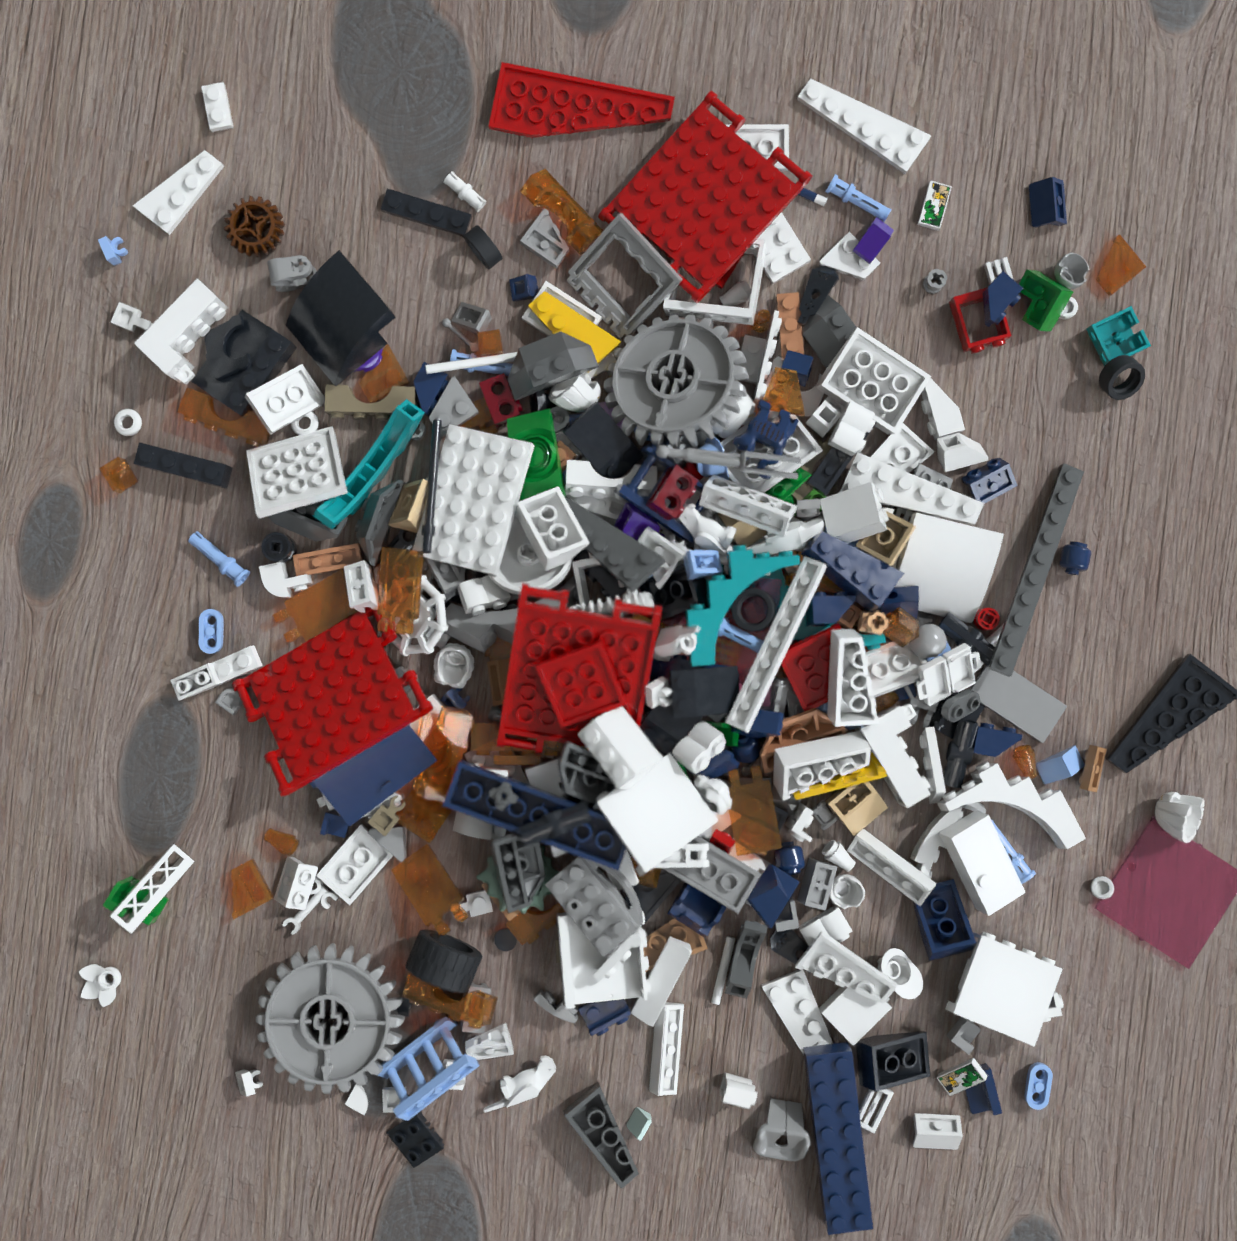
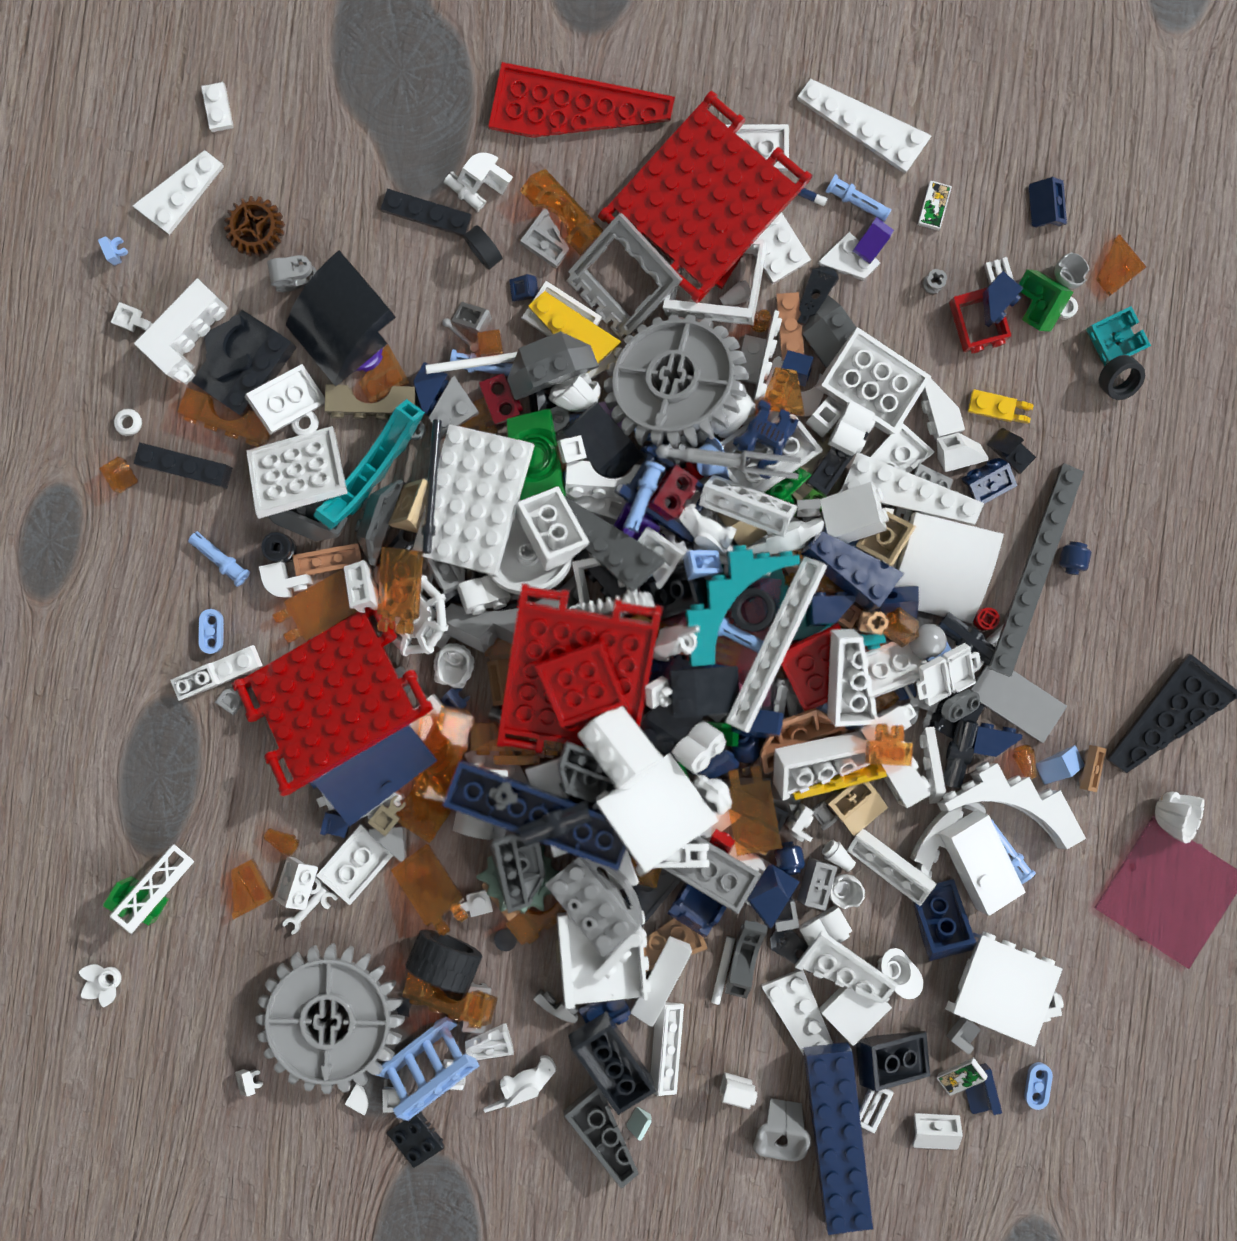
white tile [1091,876,1114,900] -> none
none -> white brick [457,153,513,195]
none -> white tile [557,435,587,463]
none -> black brick [568,1011,657,1115]
none -> light blue pin [624,461,665,532]
none -> clear orange plate [865,724,912,766]
none -> yellow hinge [967,389,1034,424]
none -> black slope [987,428,1036,474]

